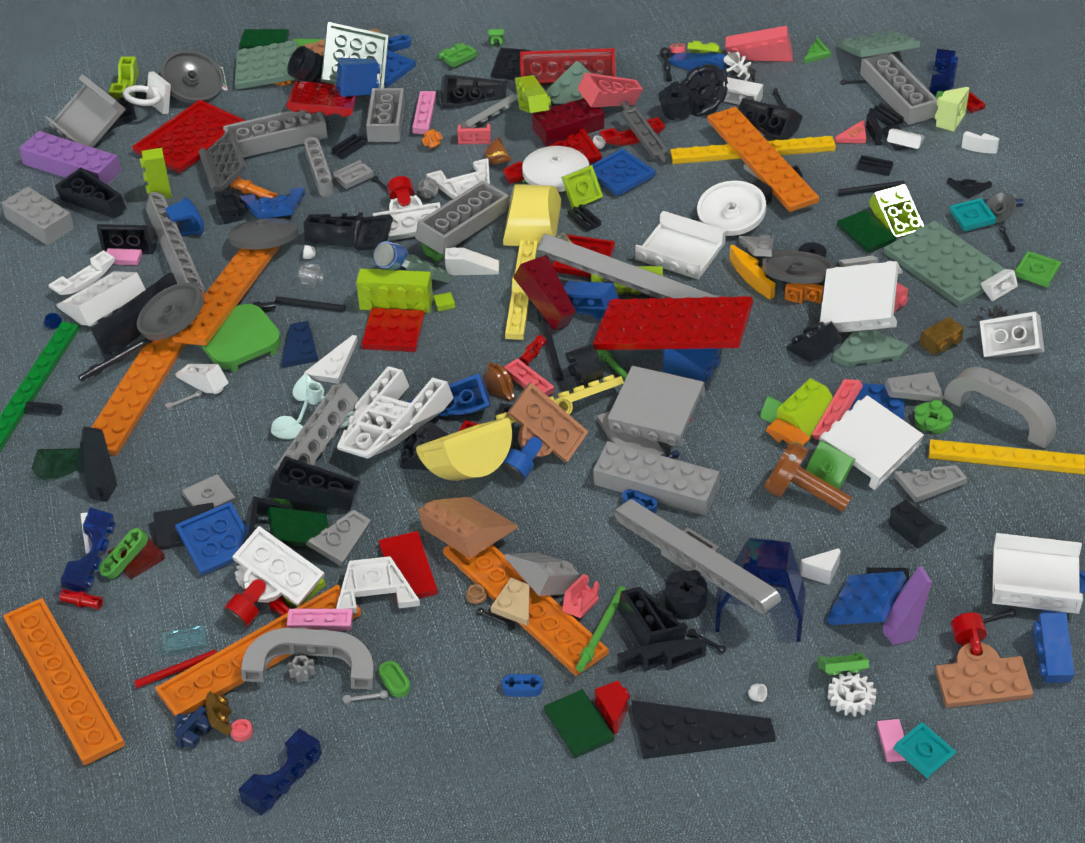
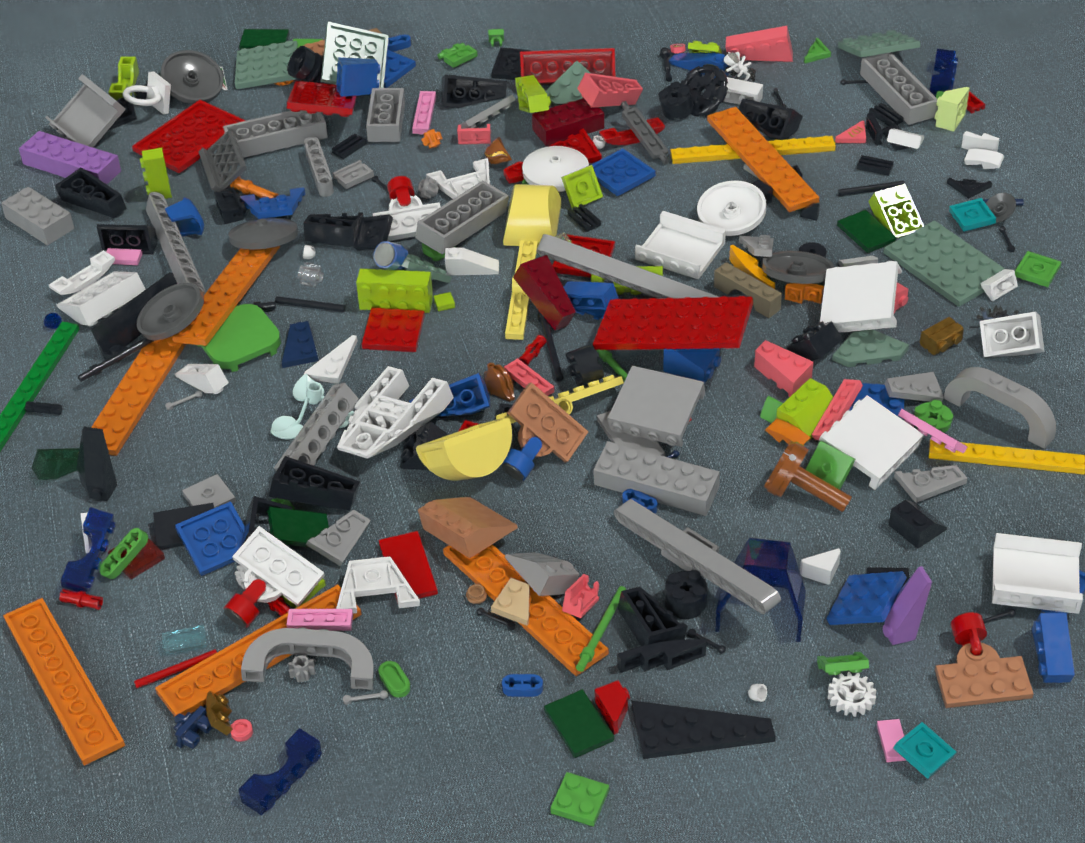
none -> bright green plate [550,772,609,827]
none -> dark tan arch [714,262,782,318]
none -> coral wedge [754,340,813,397]
none -> black tile [800,203,820,221]
none -> bright pink plate [898,409,967,453]
none -> white slope [964,149,1004,169]

